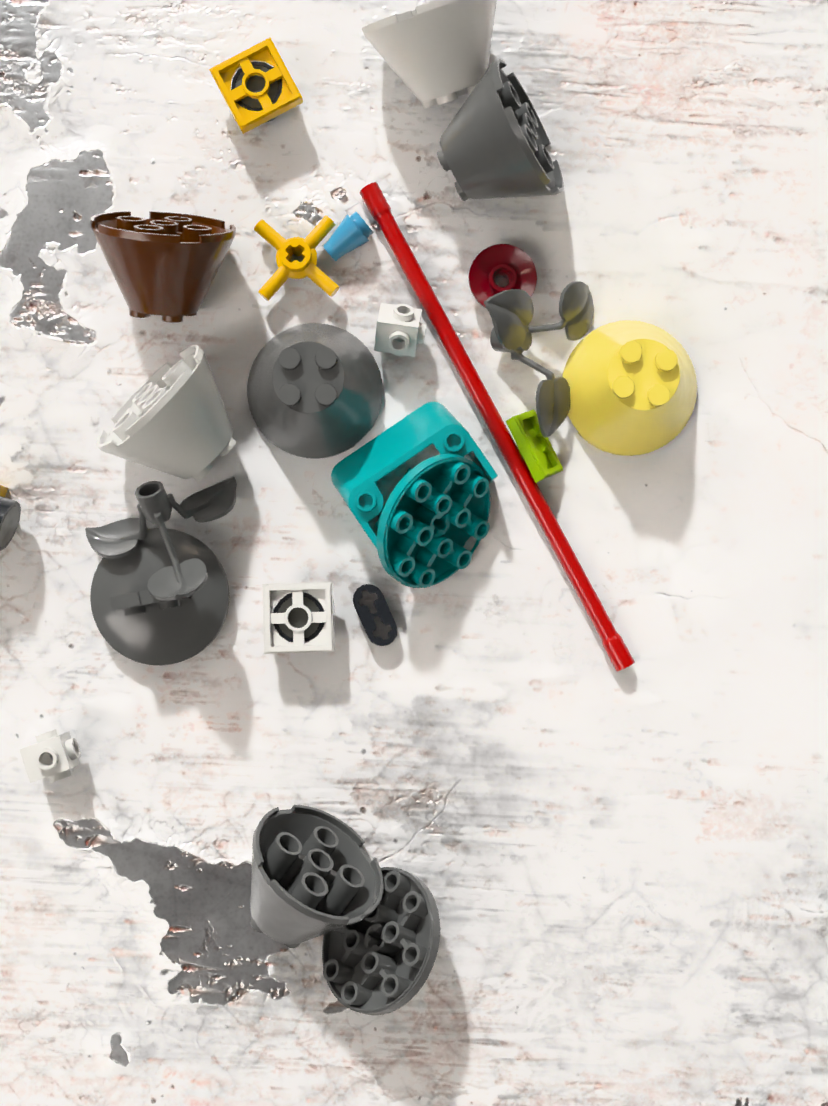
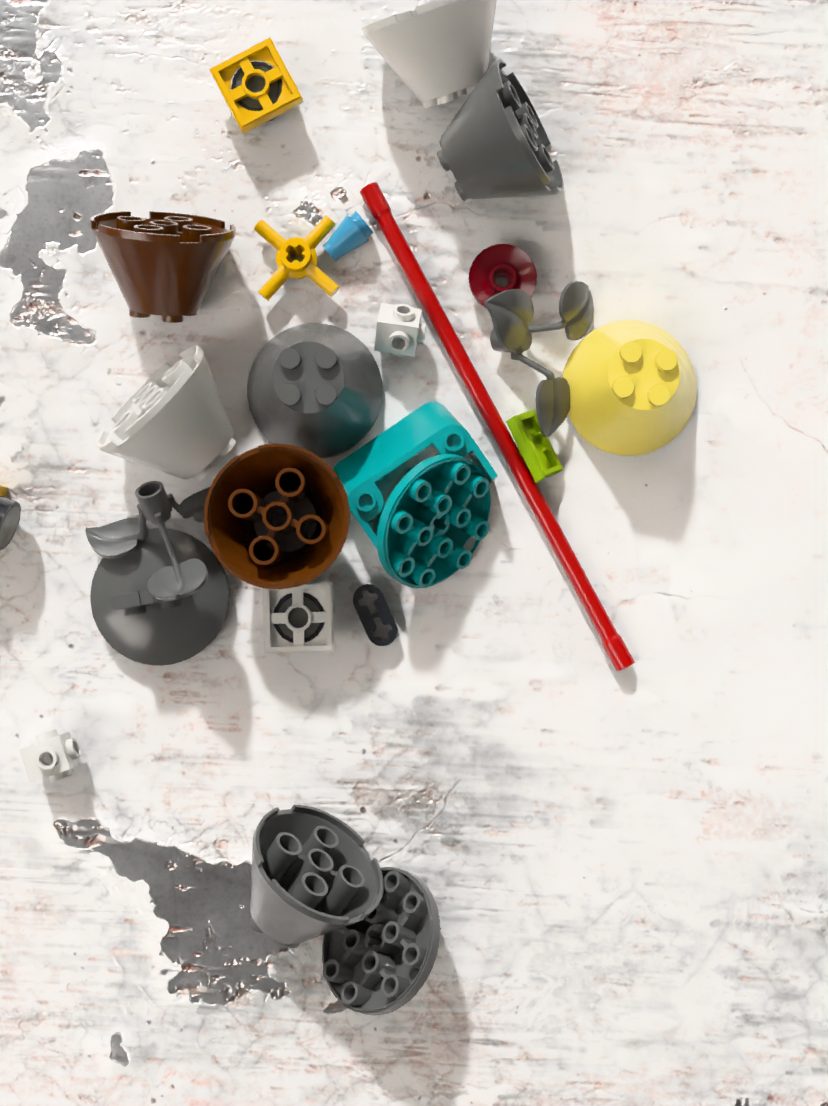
none -> reddish brown cone [204,443,350,589]

